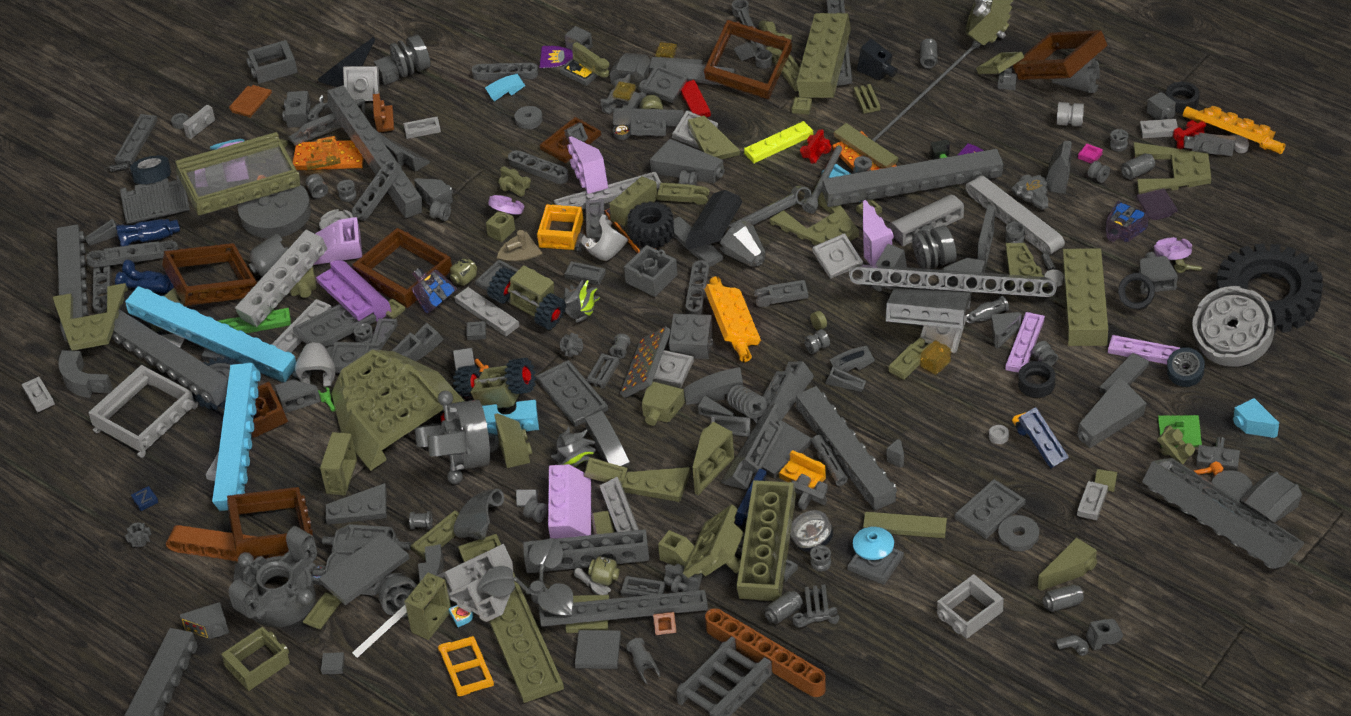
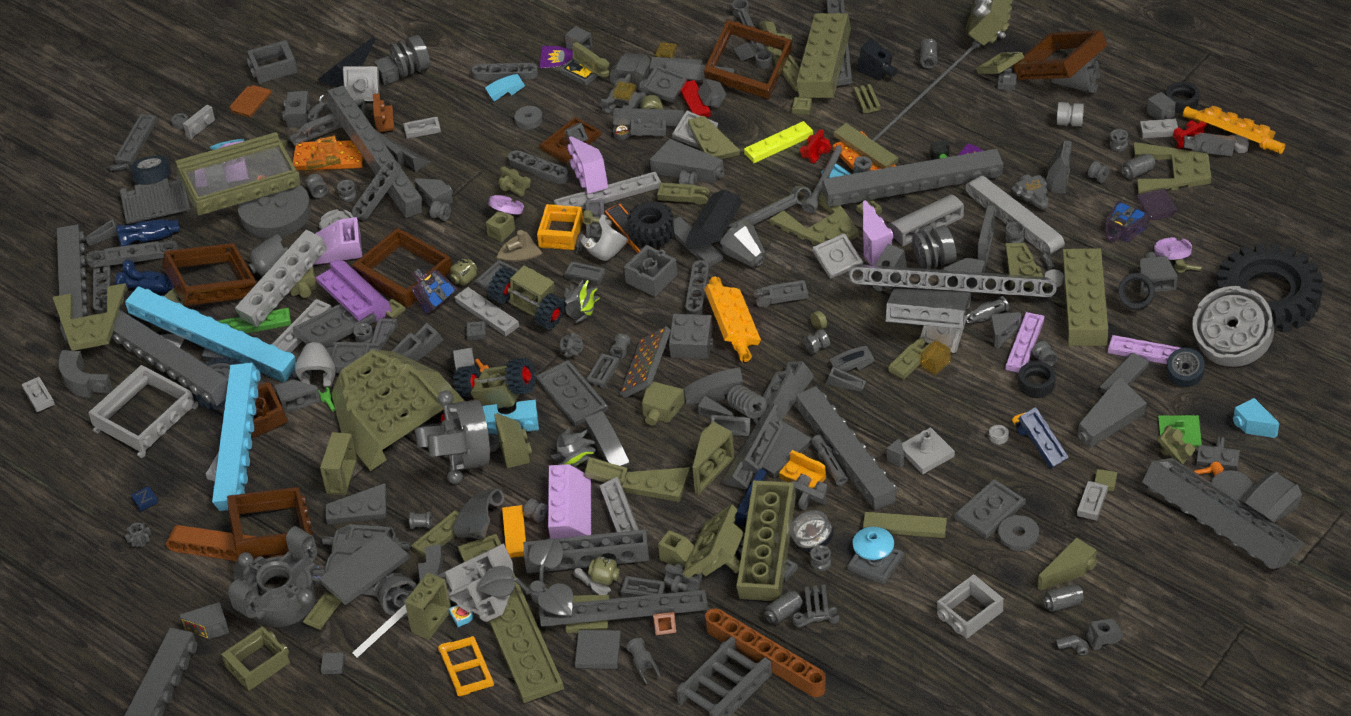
slope [516,490,539,507] -> none
olive tile [591,511,614,535] -> none
olive brick [609,176,657,226] -> none
light grey plate [653,350,694,388] -> none
dark pink tile [1078,144,1103,164] -> none
none -> light orange tile [502,505,526,558]
none -> olive hand [583,210,599,225]
none -> dark grey brick [698,79,726,108]
none -> light grey tile [902,428,955,474]

